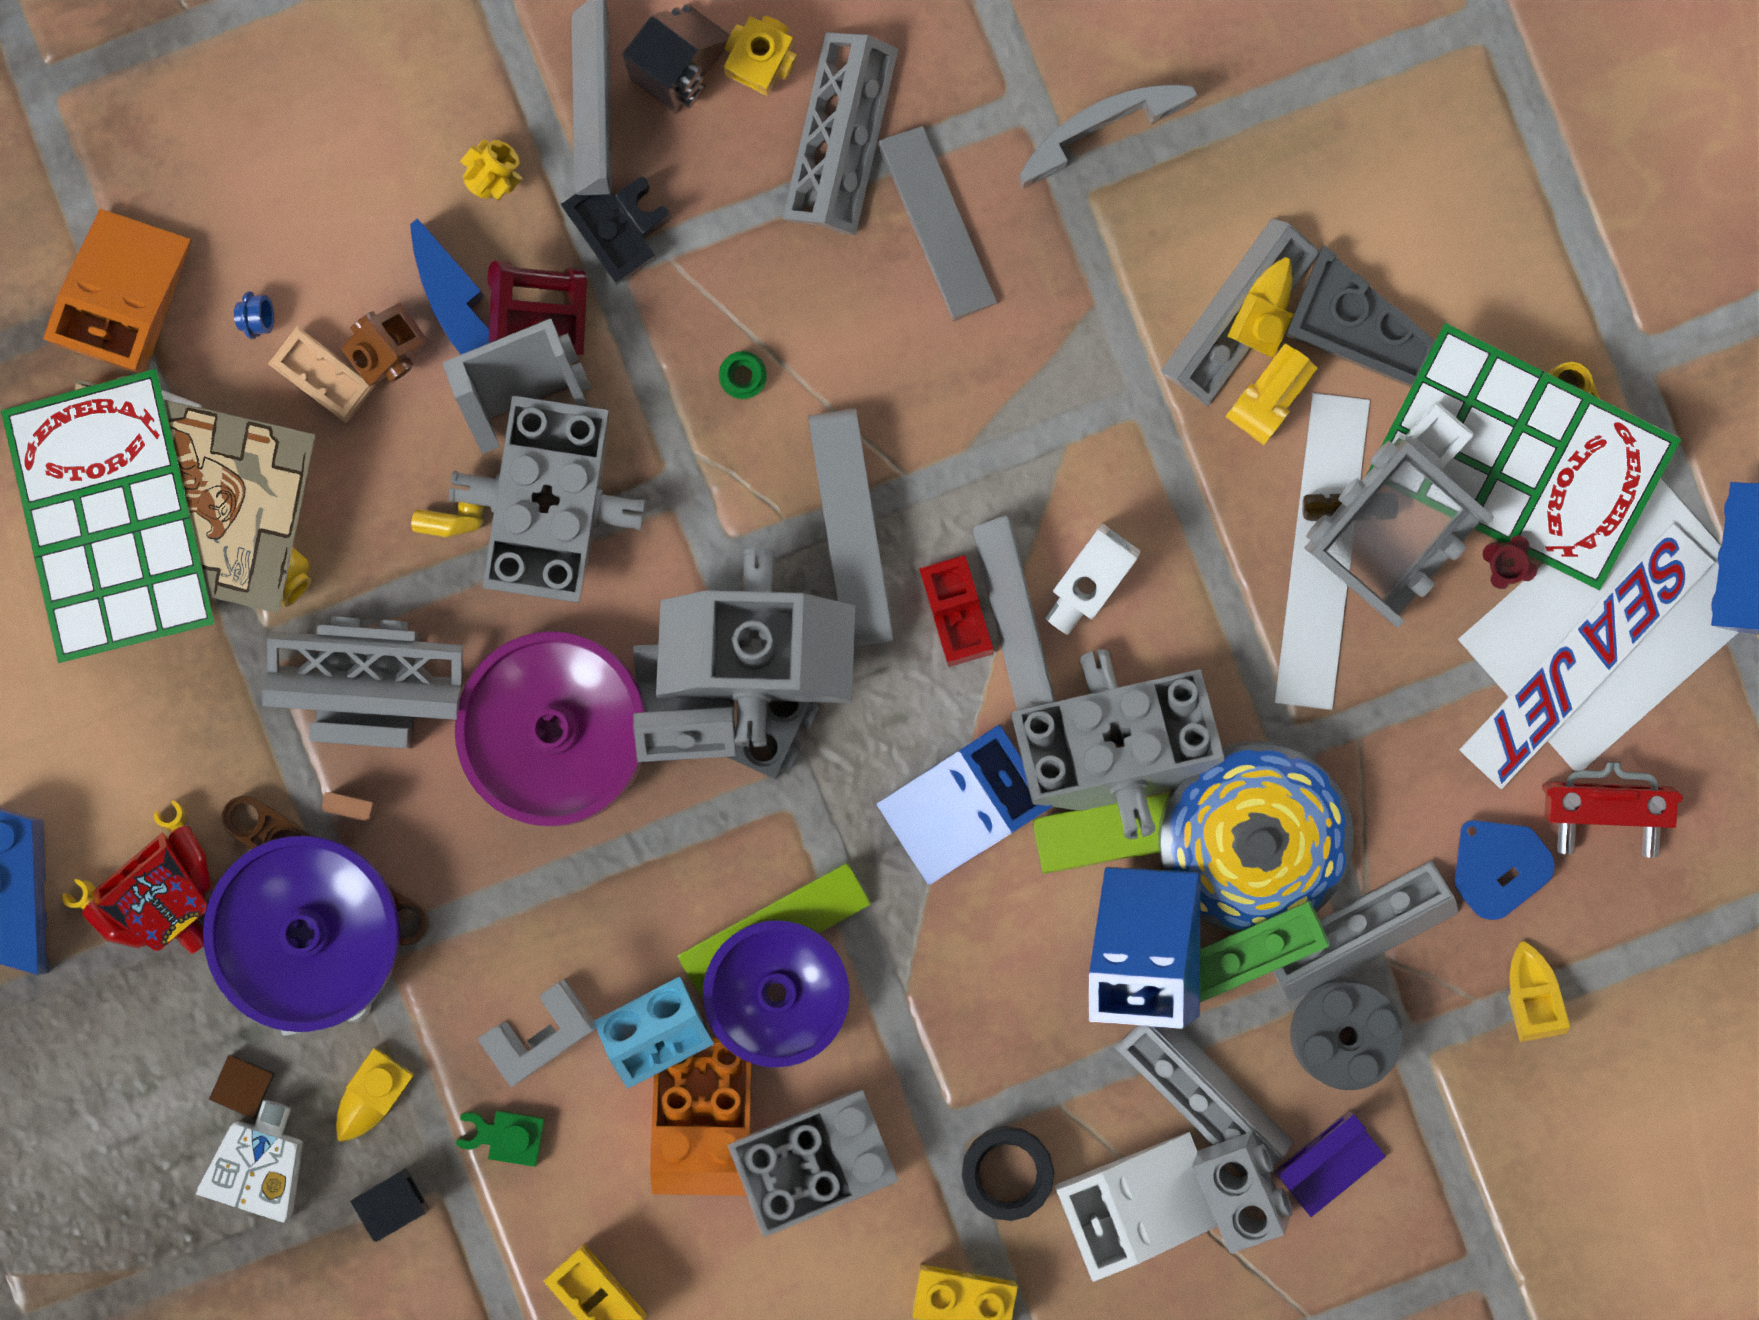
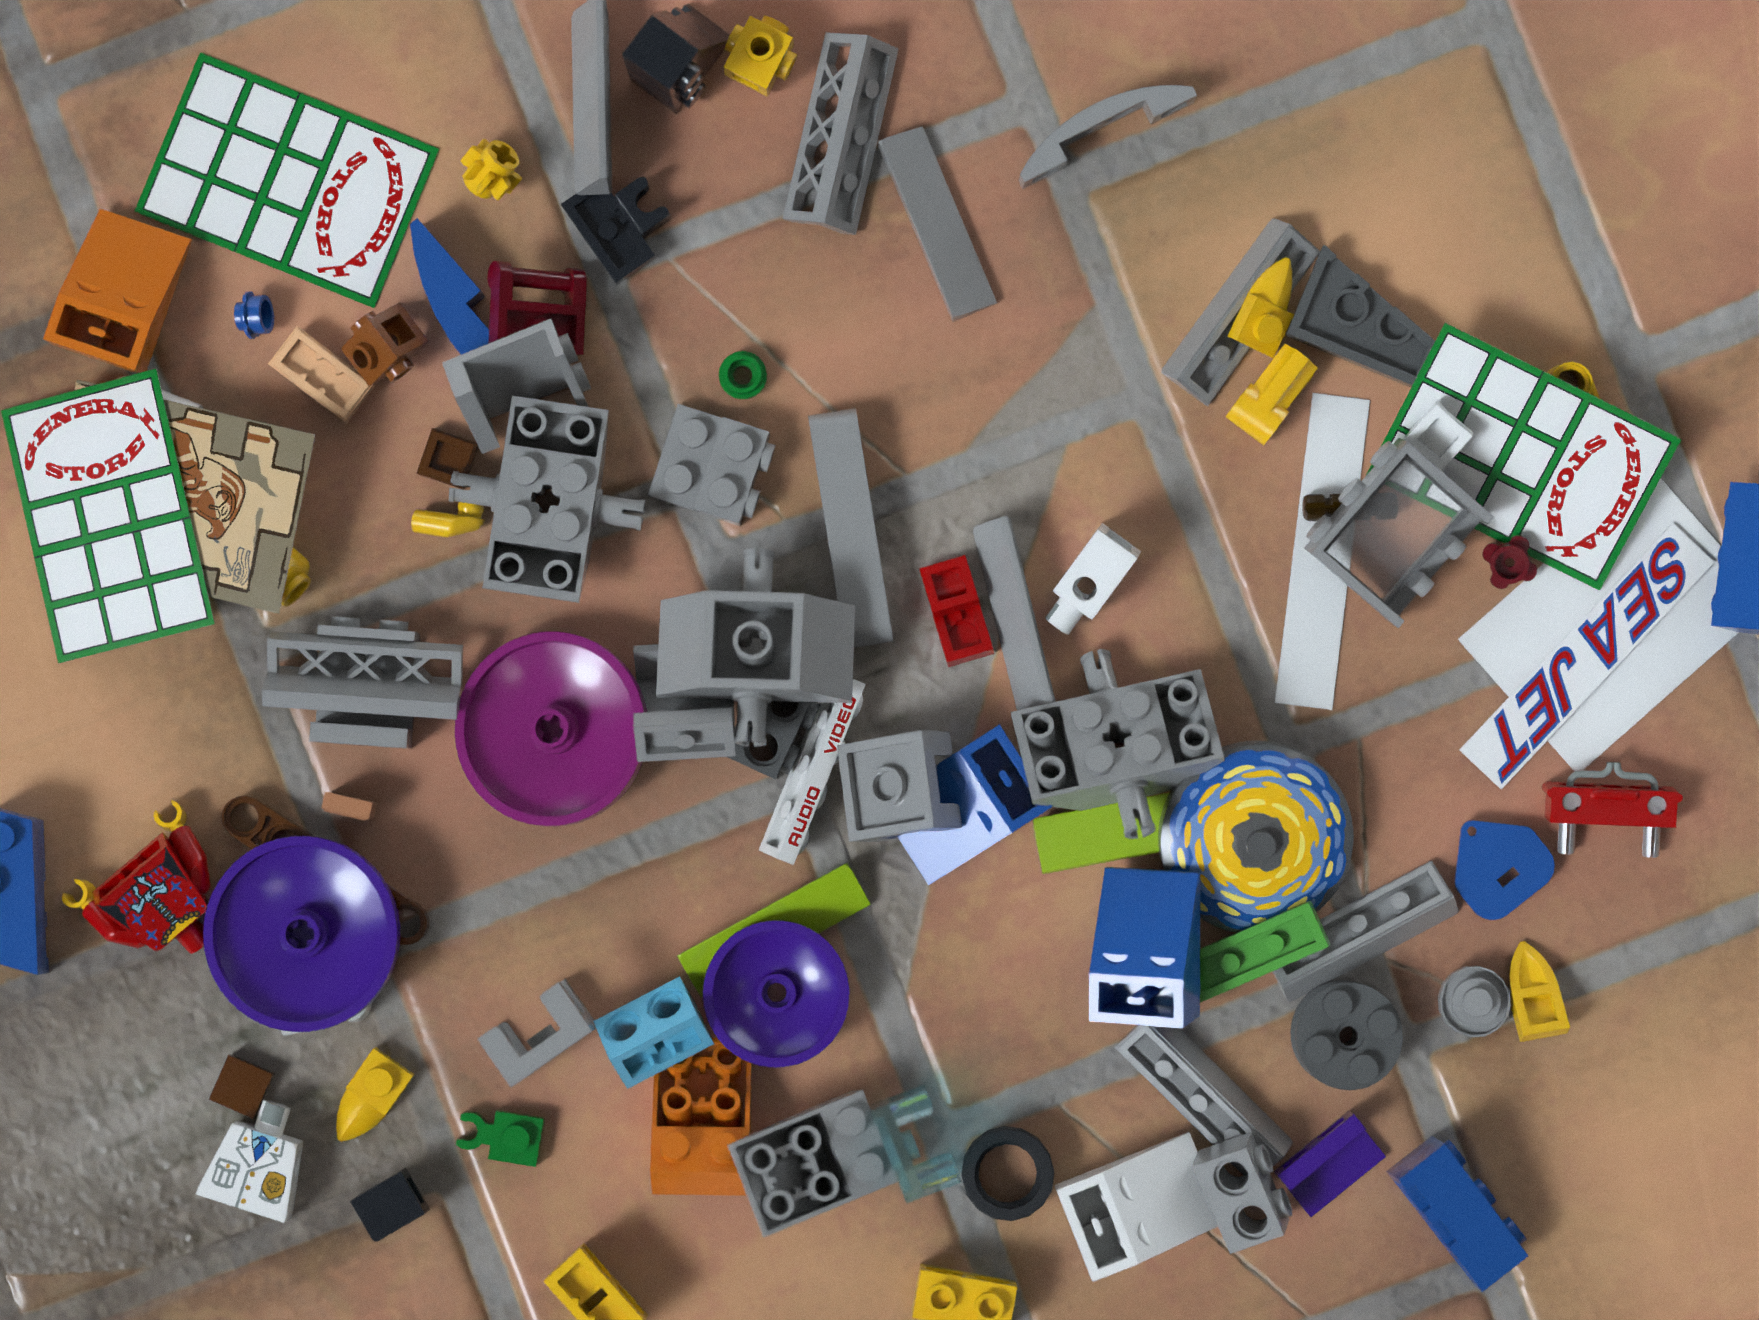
none -> white sticker [134,52,439,308]
none -> reddish brown tile [417,428,479,490]
none -> light grey plate [648,404,776,526]
none -> white plate [759,679,866,865]
none -> light grey panel [837,730,962,842]
none -> clear light blue panel [870,1083,962,1204]
none -> blue wedge [1386,1136,1529,1292]
none -> light grey plate [1437,966,1511,1037]

